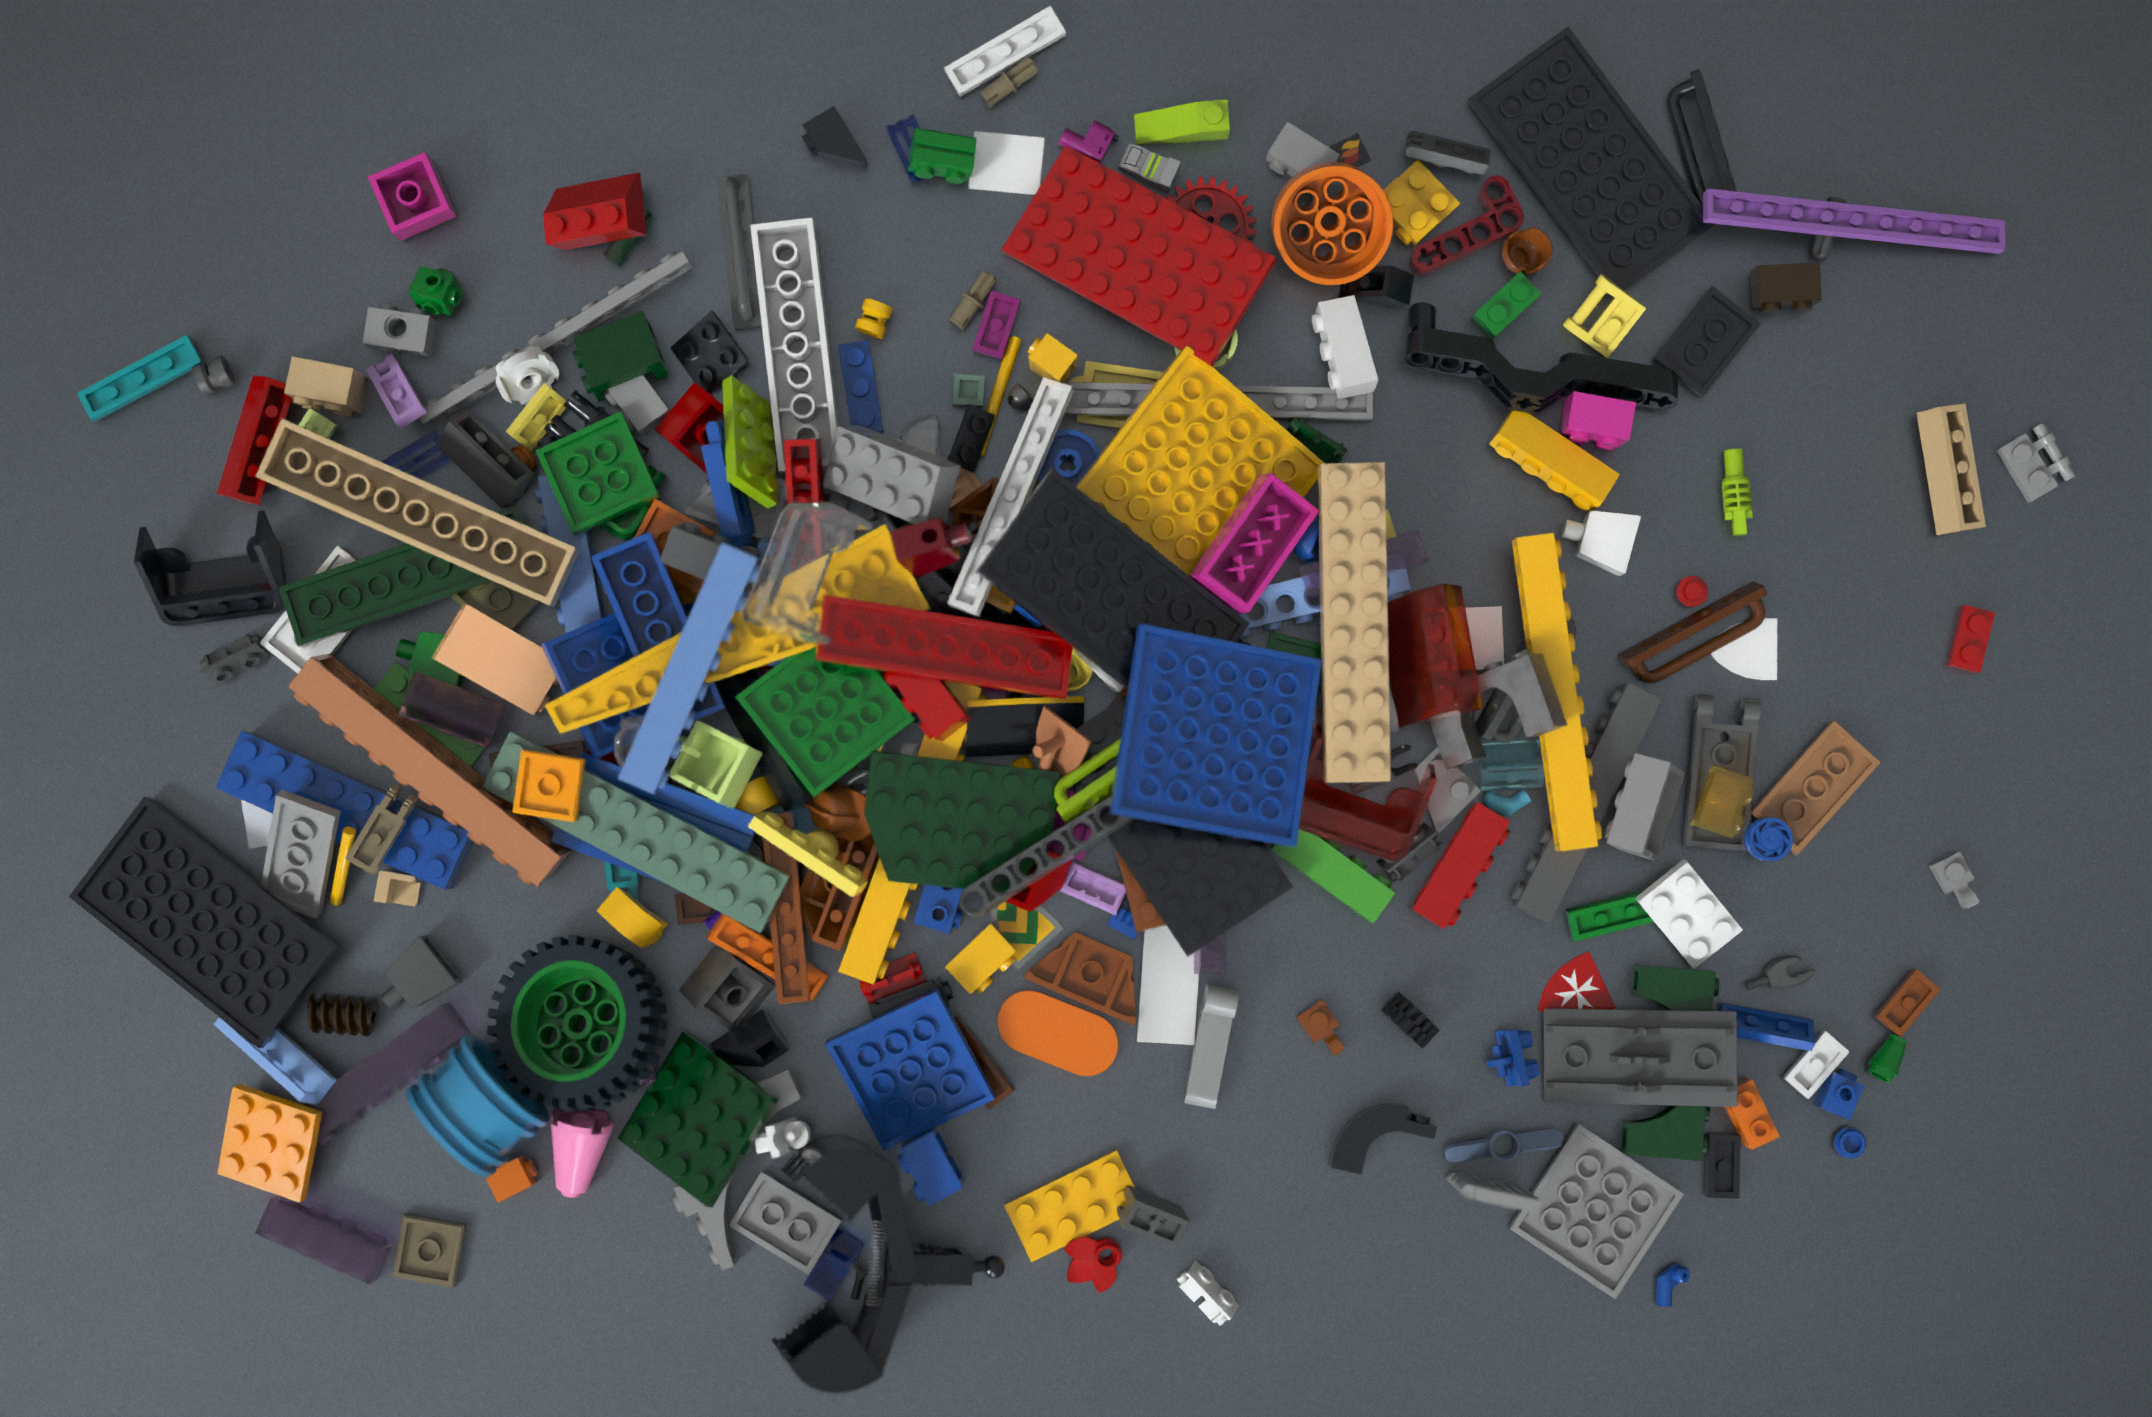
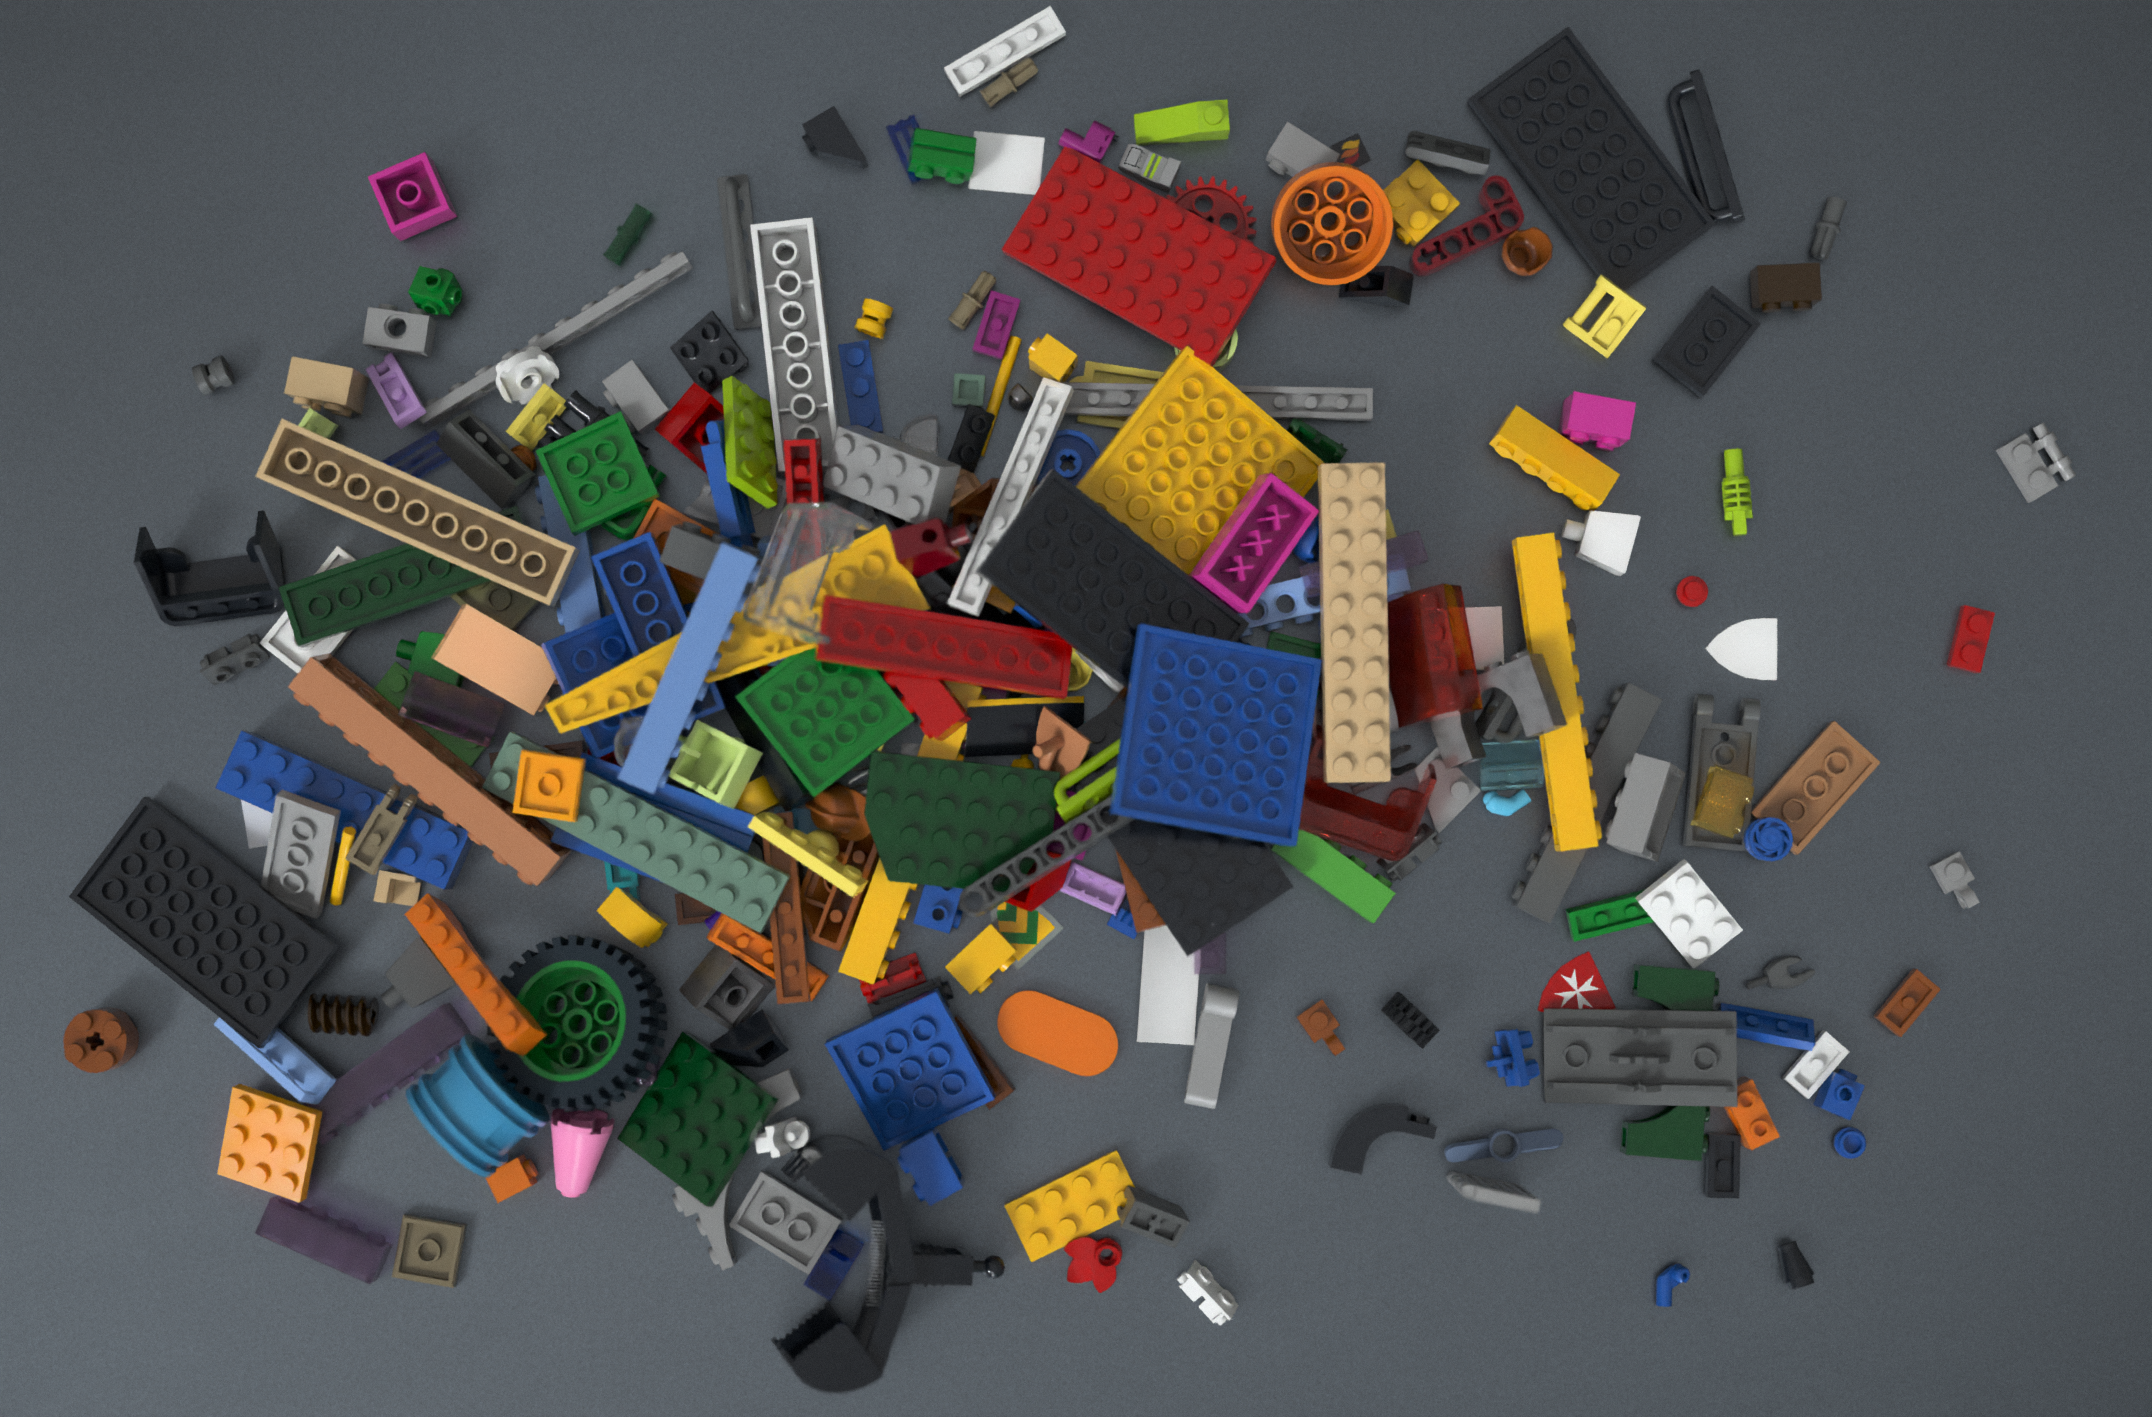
teal plate [77,335,205,422] -> none
red brick [217,375,292,505] -> none
red slope [543,173,646,250] -> none
dark green panel [573,310,669,402] -> none
black hand [851,1256,872,1300] -> none
dark orange wing [1023,932,1136,1026] -> none
white brick [1312,295,1378,399] -> none
black beam [1405,302,1678,414] -> none
red brick [1409,802,1510,929] -> none
green brick [1470,271,1541,341] -> none
light grey plate [1508,1123,1684,1299] -> none
reddish brown piece [1618,581,1767,683] -> none
medium lavender plate [1703,188,2006,254] -> none
green cone [1867,1034,1907,1083] -> none
tan brick [1916,403,1986,535] -> none
none -> dark orange brick [63,1007,139,1073]
none -> orange arch [405,893,547,1056]
none -> black cone [1778,1241,1815,1290]

